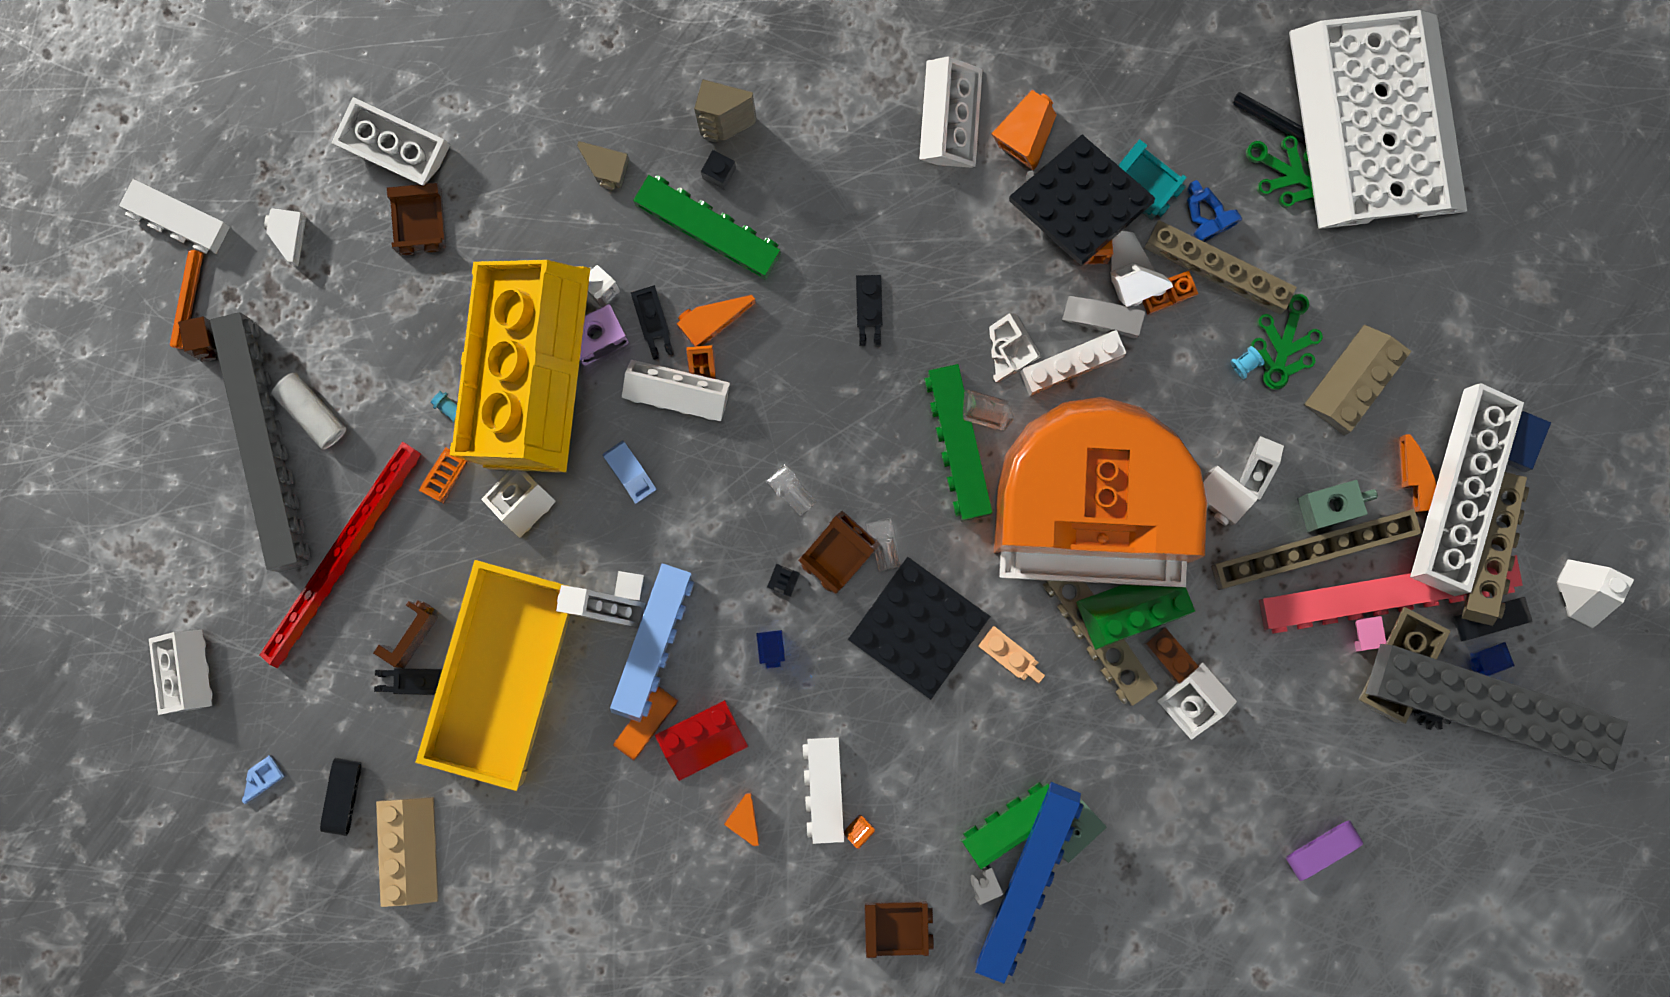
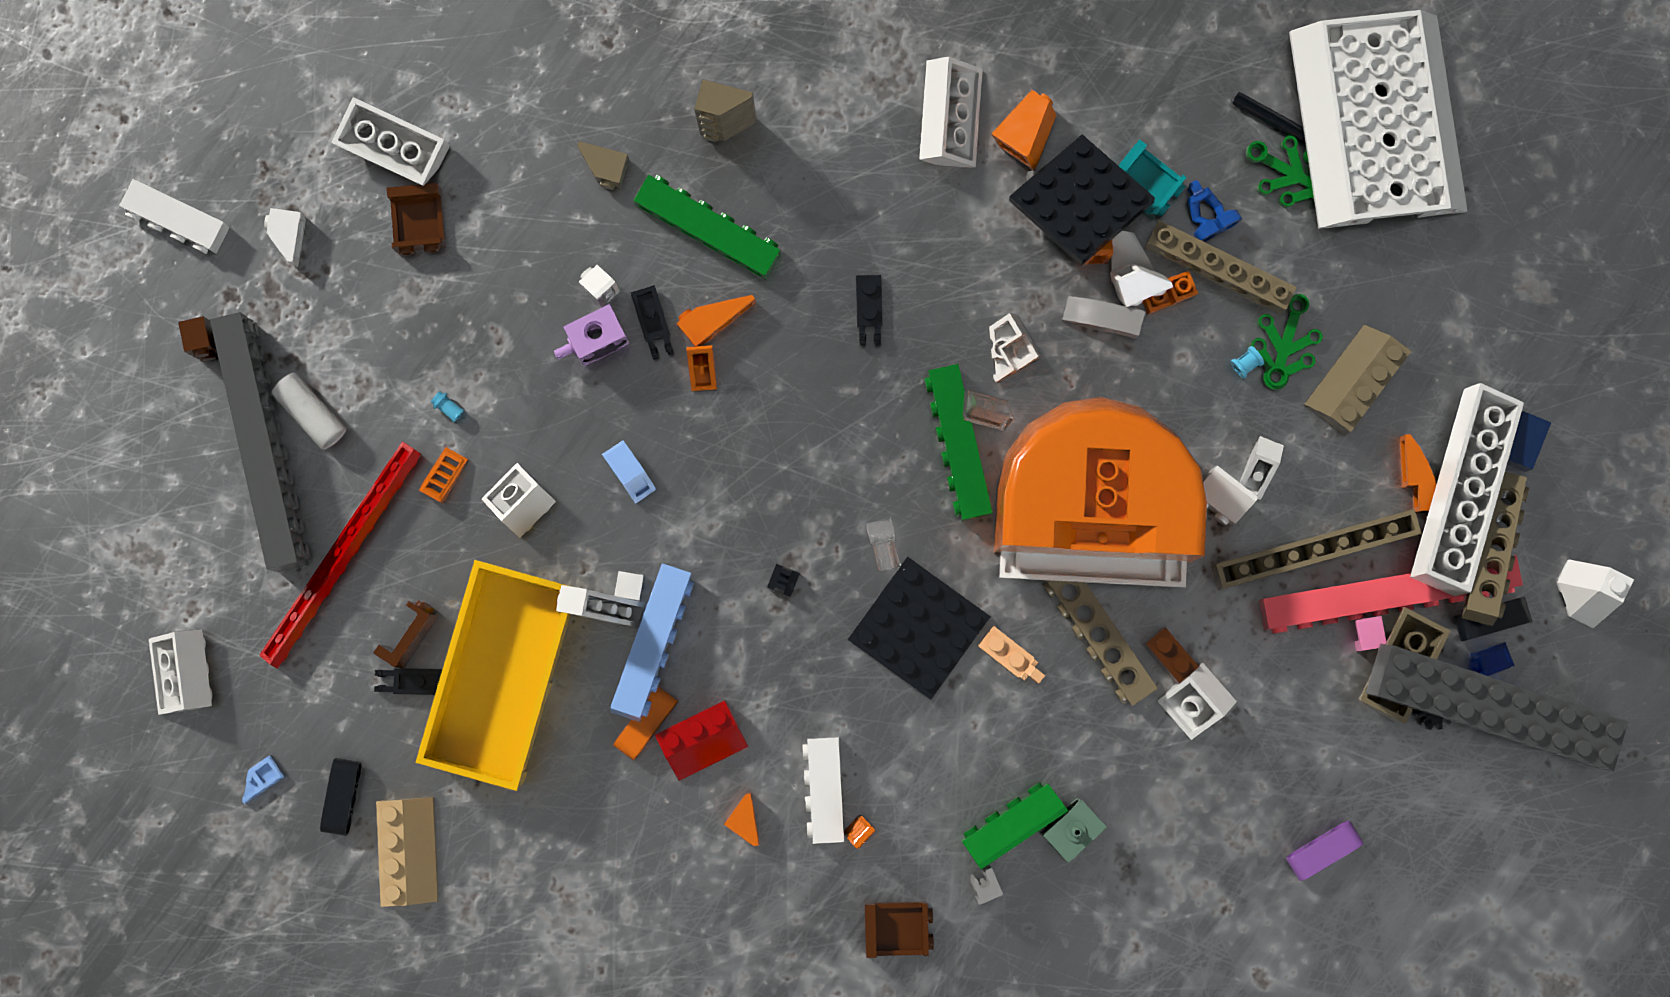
orange axle [170,250,203,349] -> none
yellow piece [450,260,590,473] -> none
white brick [622,359,730,421] -> none
black brick [701,150,736,190] -> none
clear blue brick [756,630,786,669] -> none
clear piece [766,464,817,516] -> none
reddish brown panel [798,511,881,594] -> none
blue brick [975,782,1084,983] -> none
white brick [1020,330,1126,396] -> none
green slope [1076,585,1196,650] -> none
sand green piece [1297,480,1378,532] -> none

